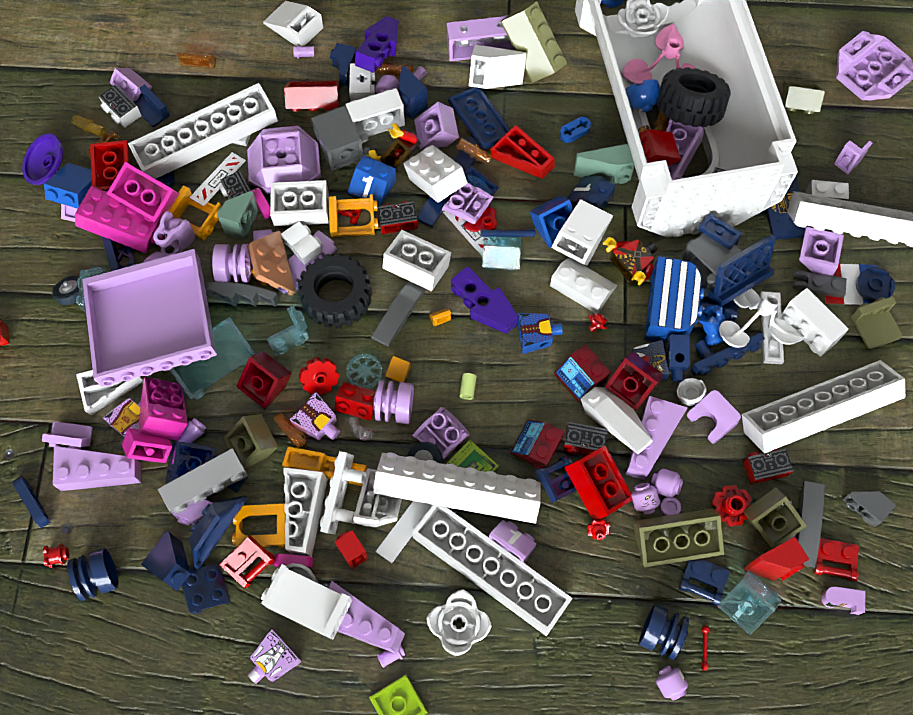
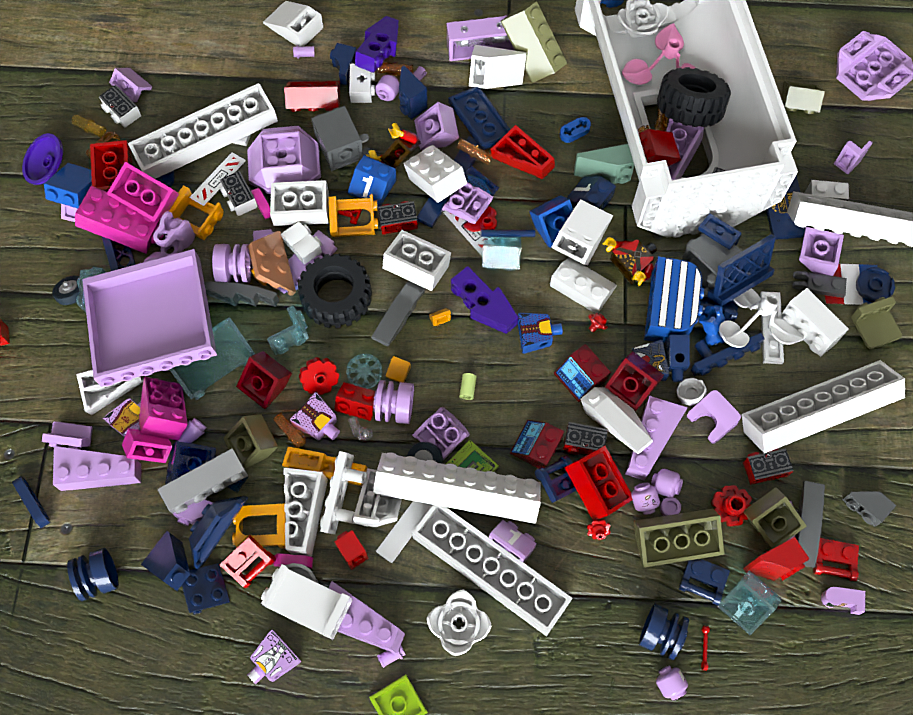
red brick [43,544,70,568] -> none
dark blue panel [134,84,170,127] -> none
clear orange slope [177,52,217,68] -> none
sand green slope [217,191,260,240] -> none
white brick [346,88,405,136] -> none
blue cylinder [625,79,660,112] -> none

